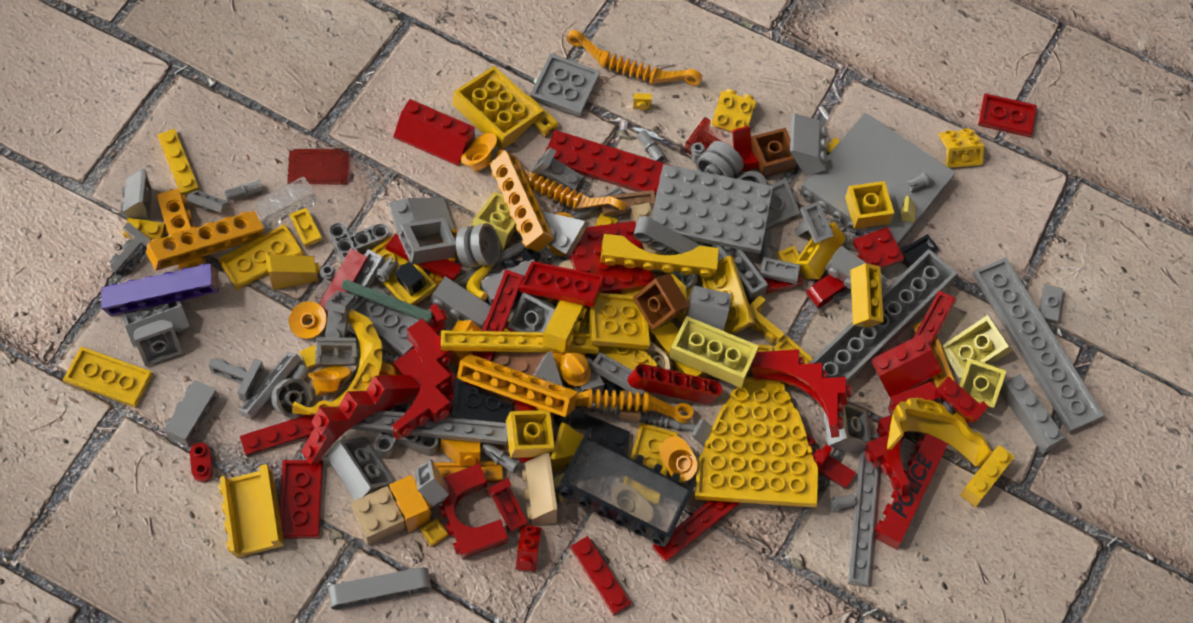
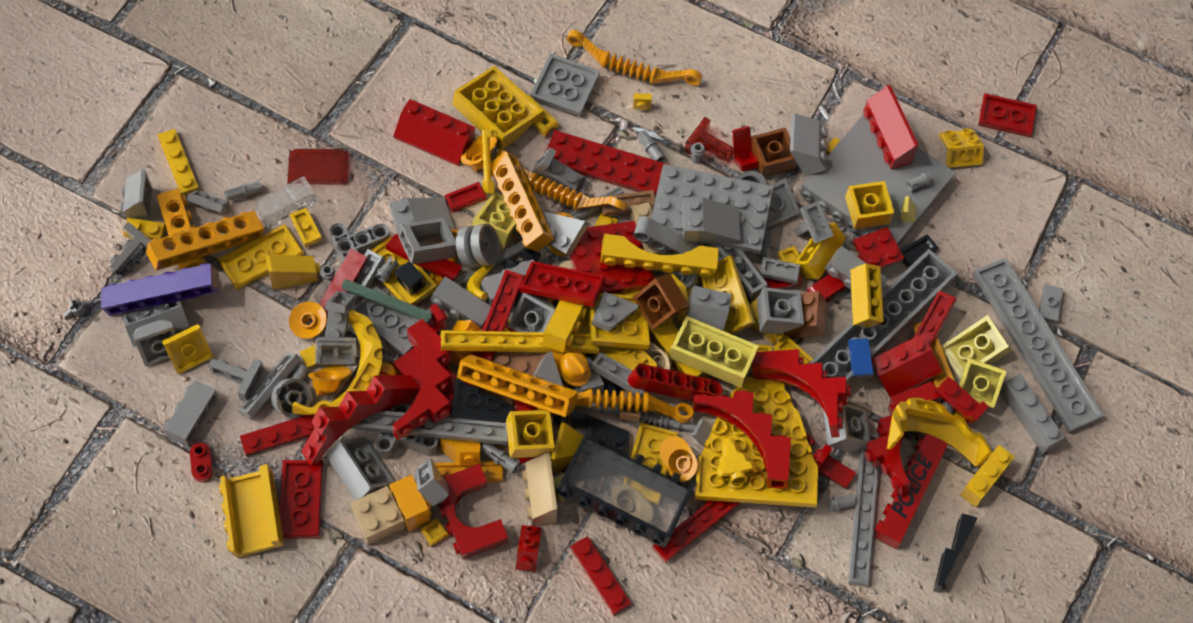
yellow tile [63,346,153,408] -> none
light grey beam [328,567,432,610] -> none
red bracket [485,478,528,532] -> none
light grey wheel [696,141,744,178] -> none
yellow bracket [712,89,757,131] -> none
none -> light grey piece [63,299,93,319]
none -> yellow plate [162,324,213,374]
none -> red tile [445,182,486,213]
none -> yellow hinge [482,130,498,194]
none -> light grey wing [591,292,639,332]
none -> light grey slope [682,197,740,242]
none -> red arch [693,390,791,490]
none -> yellow rock [717,437,757,485]
none -> light grey slope [756,287,804,334]
none -> dark orange brick [783,291,827,339]
none -> blue tile [848,338,873,378]
none -> slope [863,85,919,170]
none -> black slope [933,513,978,592]

